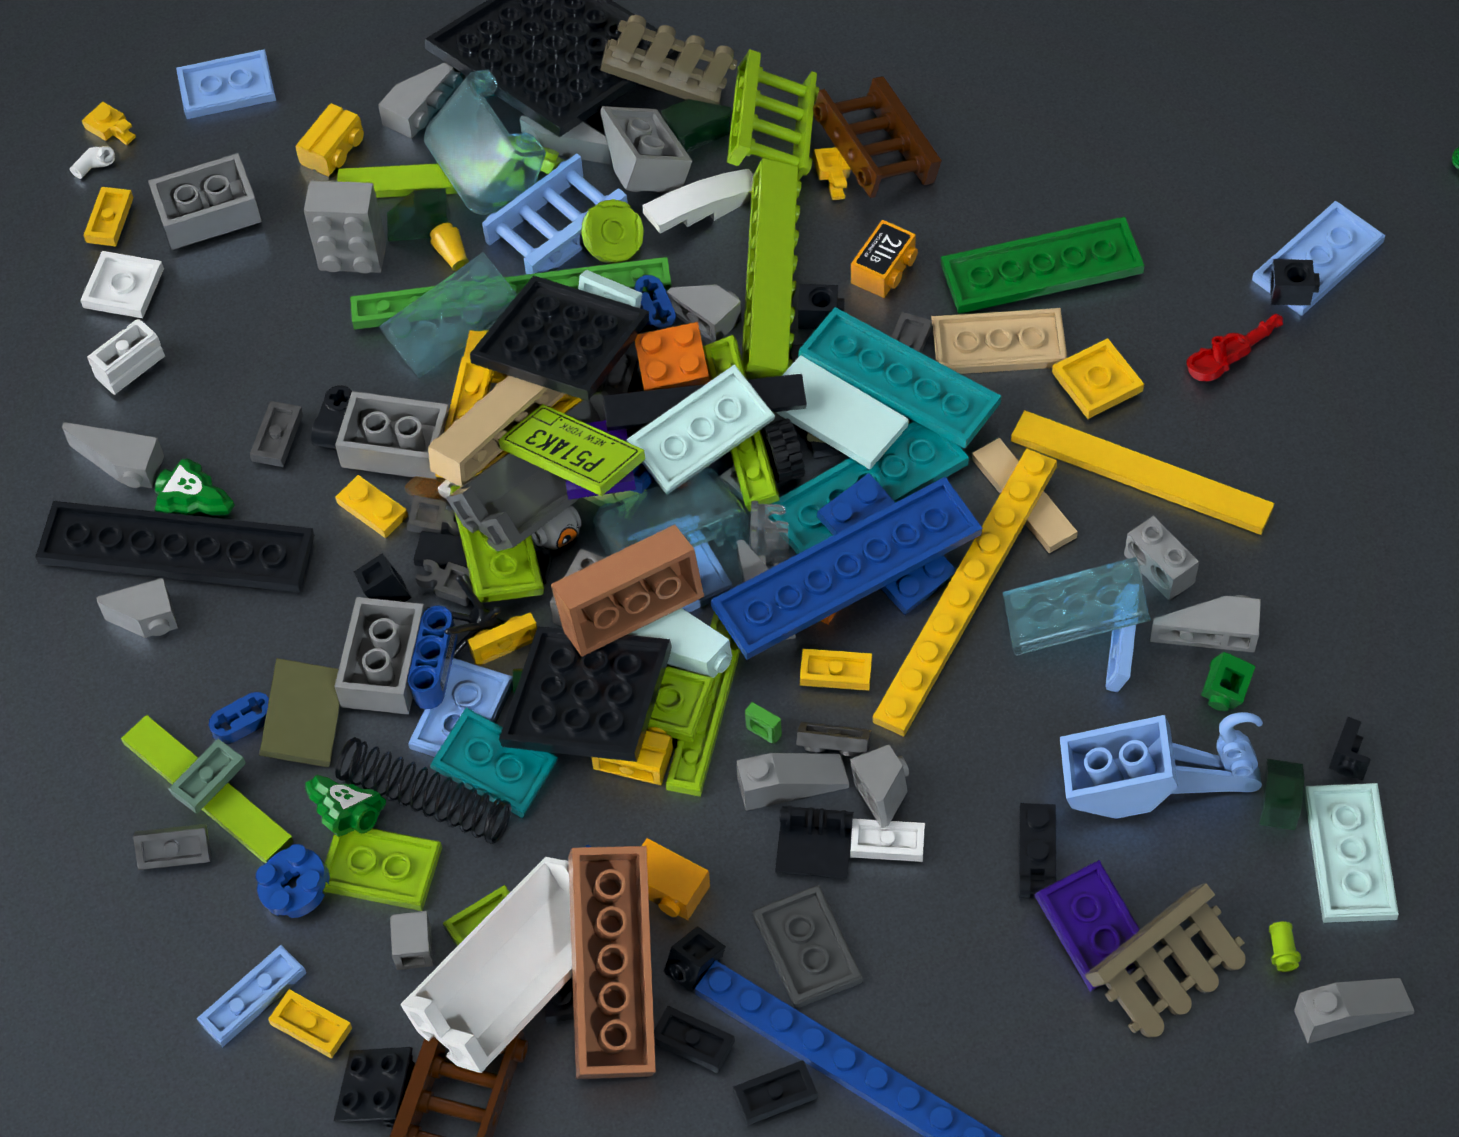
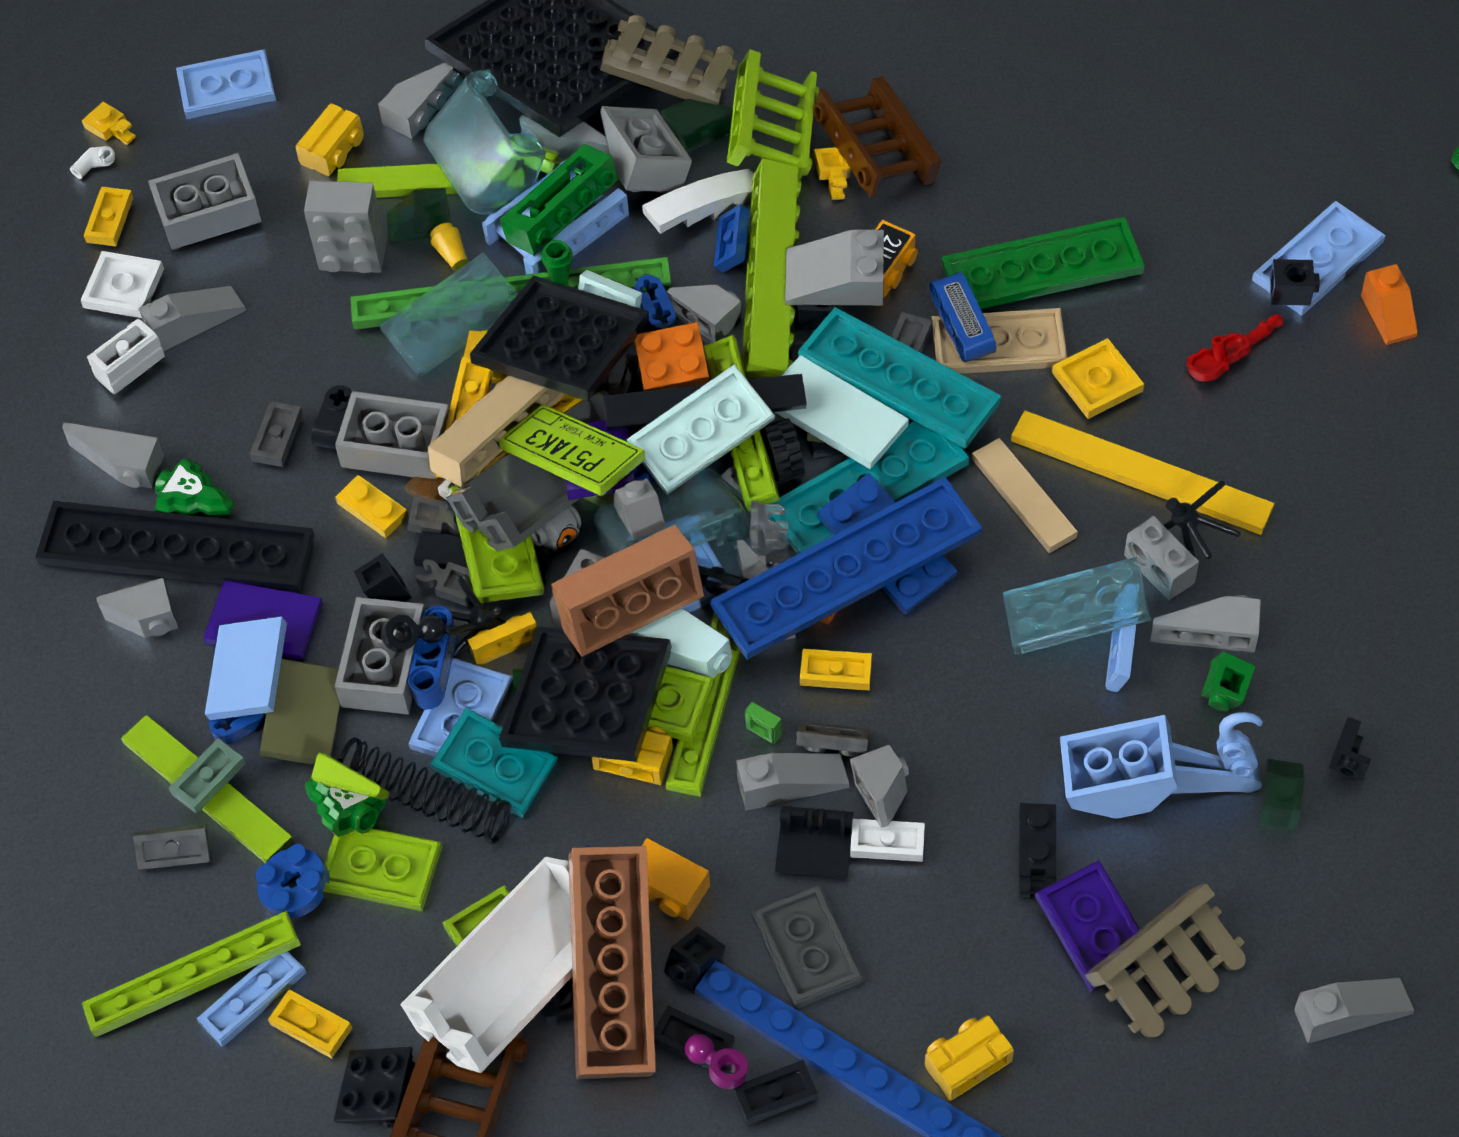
light grey panel [390,911,433,970] -> none
lime tile [581,199,644,264] -> none
yellow plate [873,448,1057,737] -> none
lime pin [1269,921,1301,972] -> none
light aqua tile [1304,783,1399,923] -> none
none -> lime tile [82,911,301,1038]
none -> light grey slope [139,286,246,352]
none -> dark purple tile [203,581,323,662]
none -> light blue tile [205,617,287,720]
none -> lime slope [311,752,390,800]
none -> black plate [381,615,446,652]
none -> green brick [500,144,618,256]
none -> green cone [541,240,573,285]
none -> light grey slope [613,479,666,540]
none -> magenta plate [684,1034,748,1089]
none -> black pin [698,565,749,594]
none -> blue plate [714,204,750,273]
none -> light grey slope [785,230,884,306]
none -> yellow brick [925,1015,1014,1101]
none -> blue beam [929,272,996,363]
none -> black plant [1163,481,1241,559]
none -> orange slope [1361,264,1418,345]

